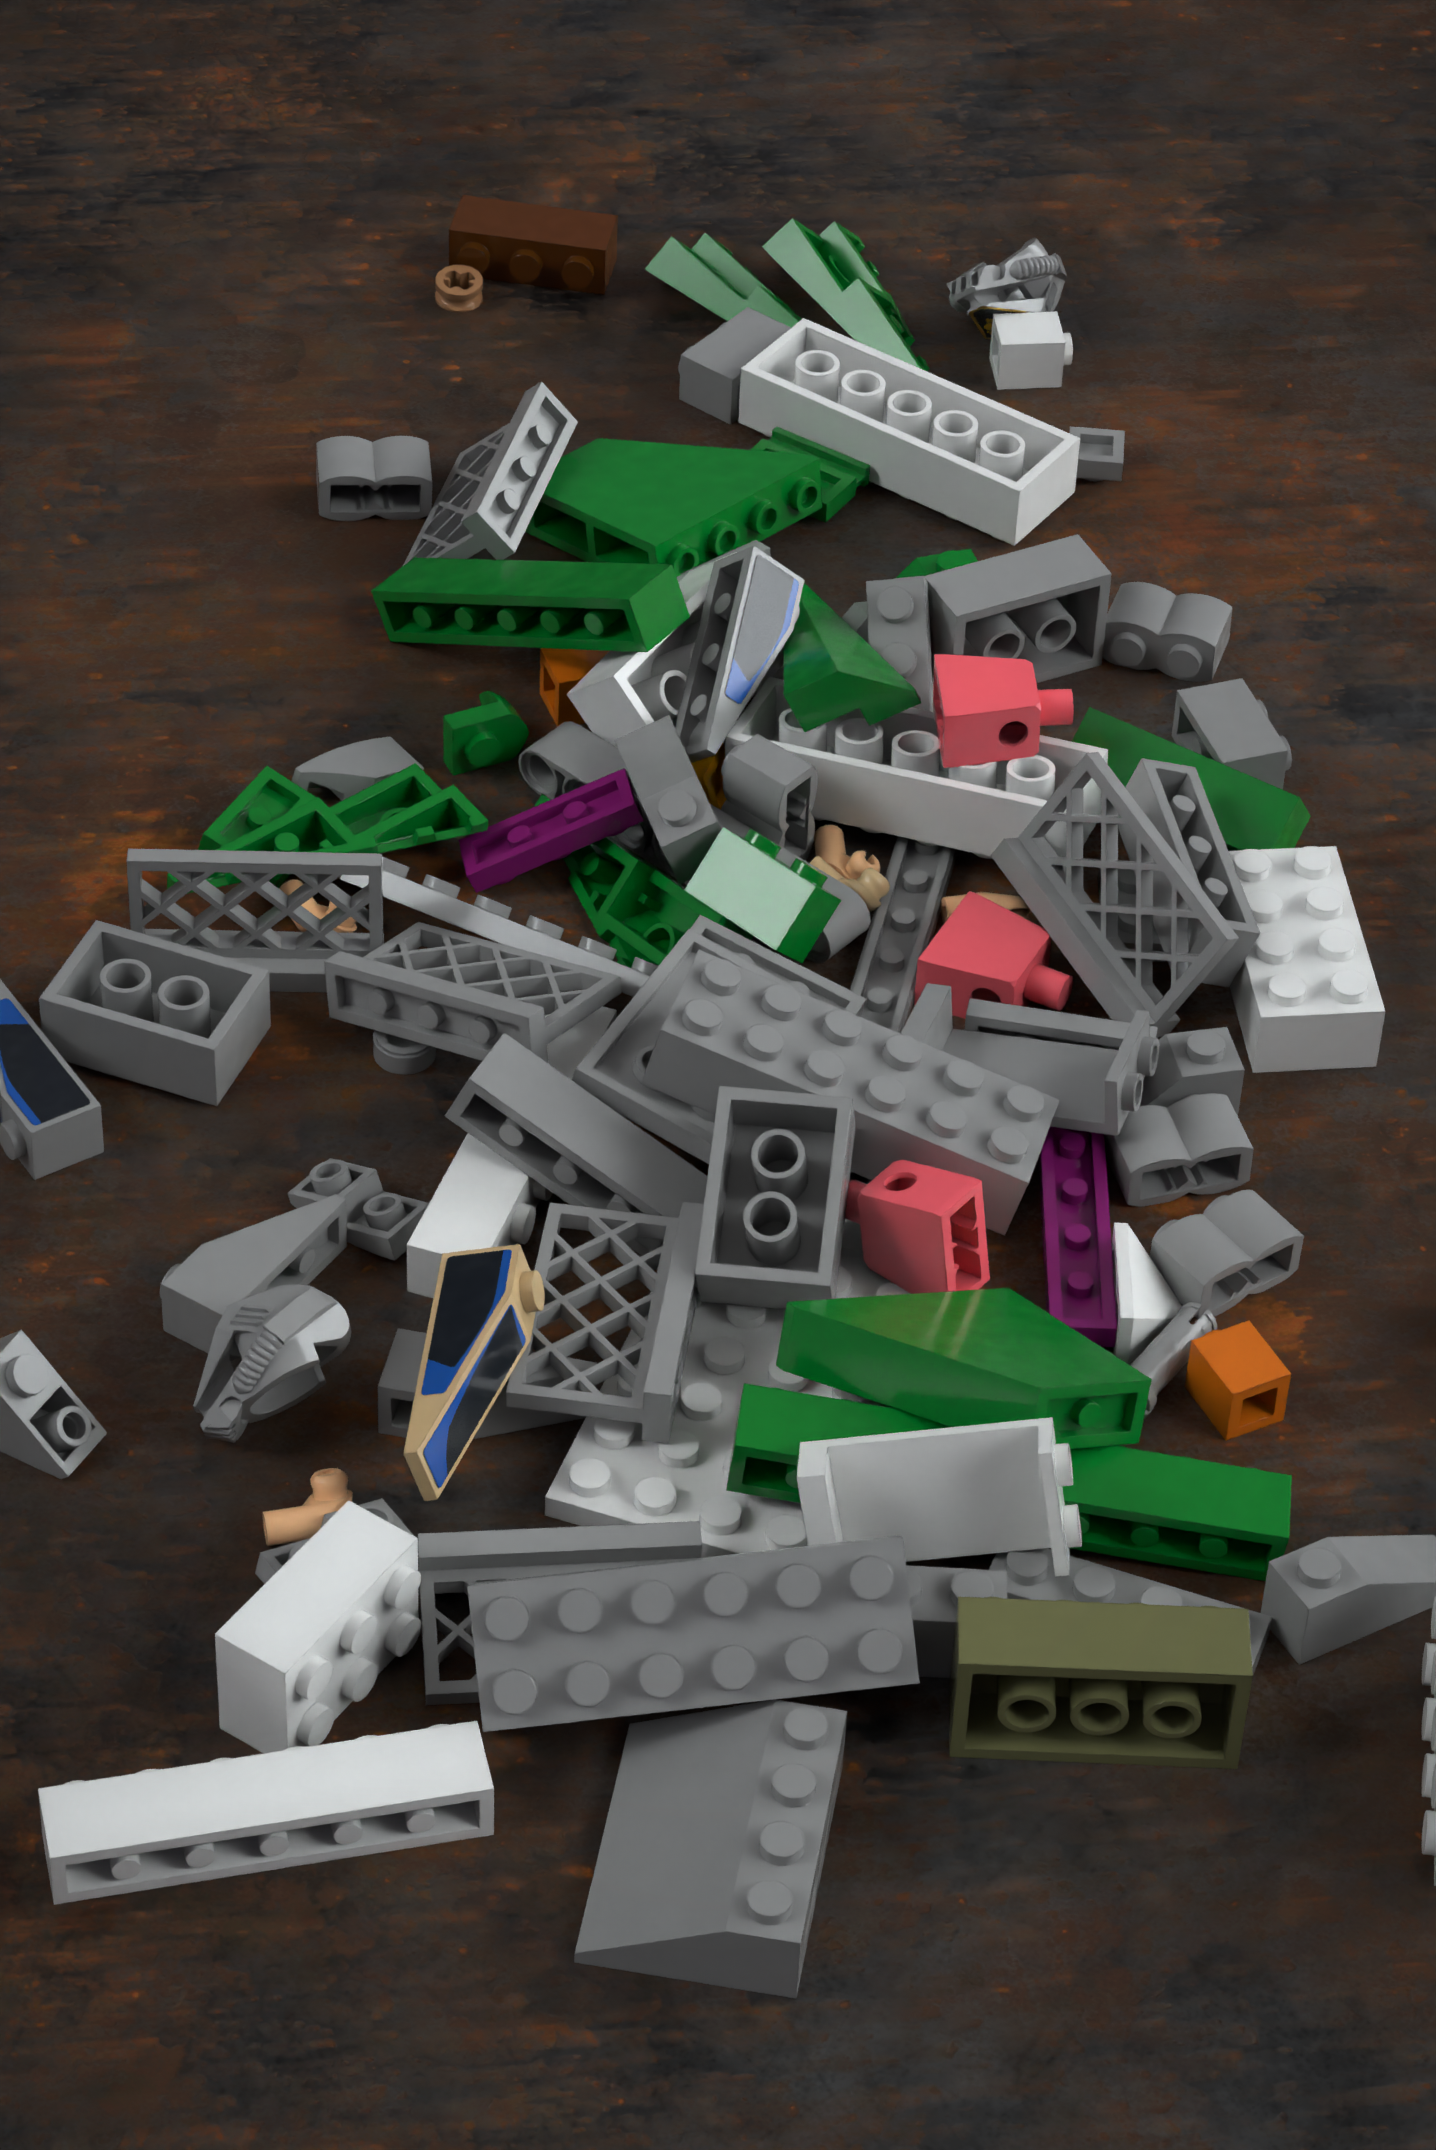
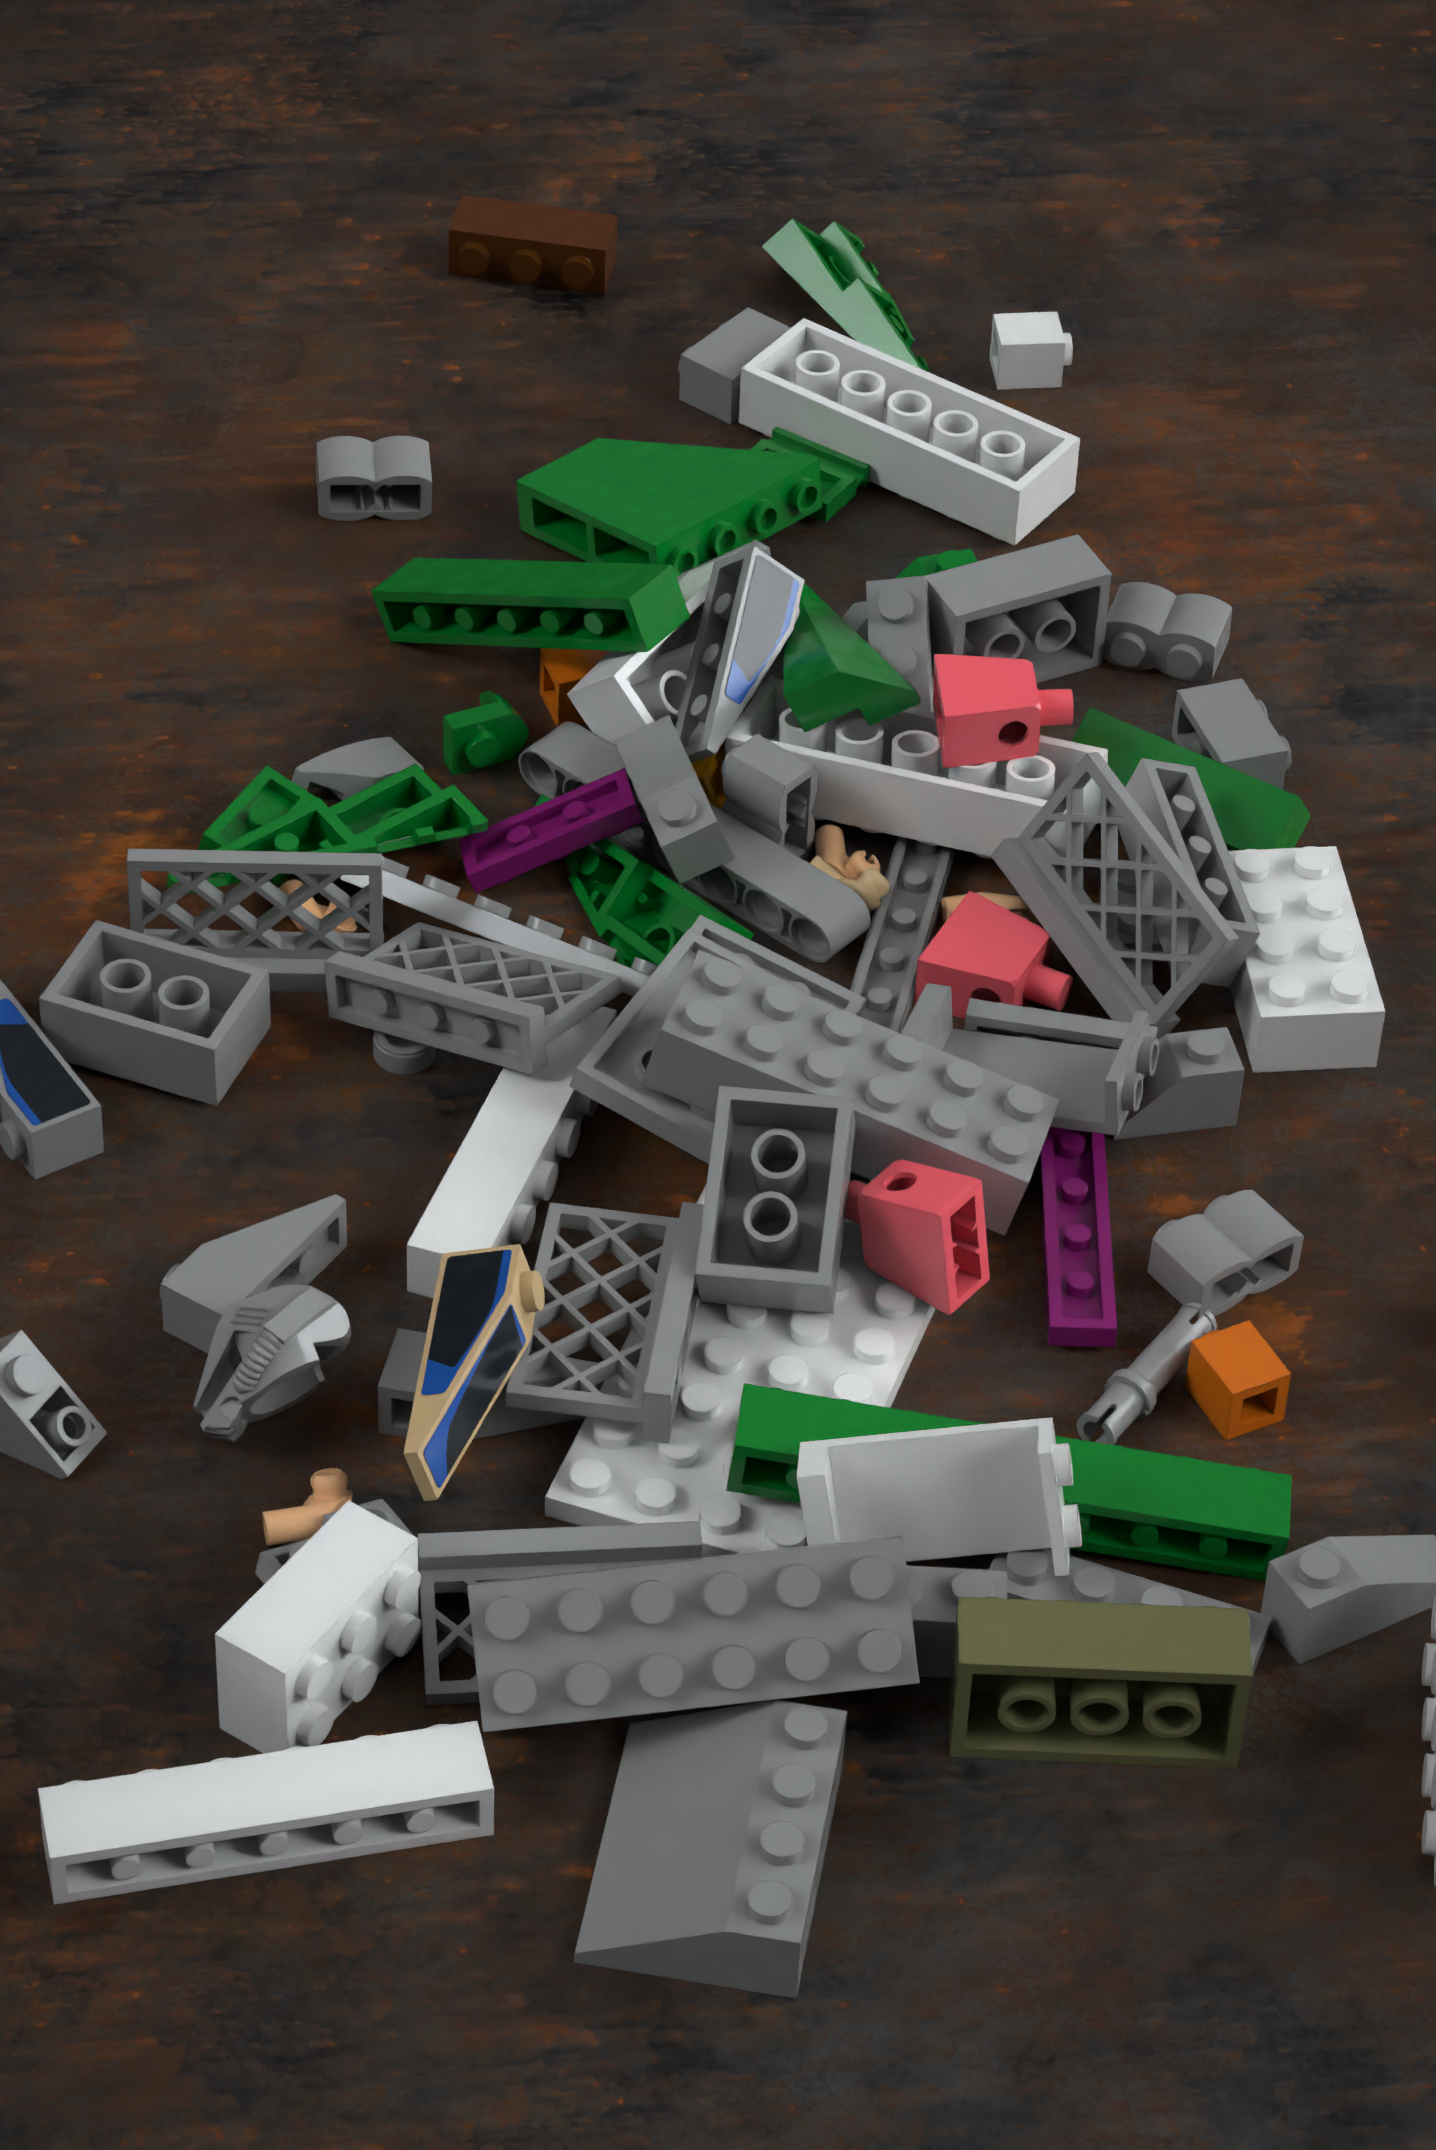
light grey slope [287,1158,429,1261] -> none
light grey fence [403,381,578,566] -> none
medium nougat bush [435,265,483,312] -> none
light grey brick [445,1033,707,1256] -> none
green wedge [645,233,802,328] -> none
brick [684,827,841,963] -> none
green slope [776,1288,1152,1449] -> none
light grey helmet [947,237,1067,339] -> none
light grey plate [1069,426,1125,482] -> none
light grey brick [1104,1093,1254,1207] -> none
white slope [1112,1223,1182,1364] -> none

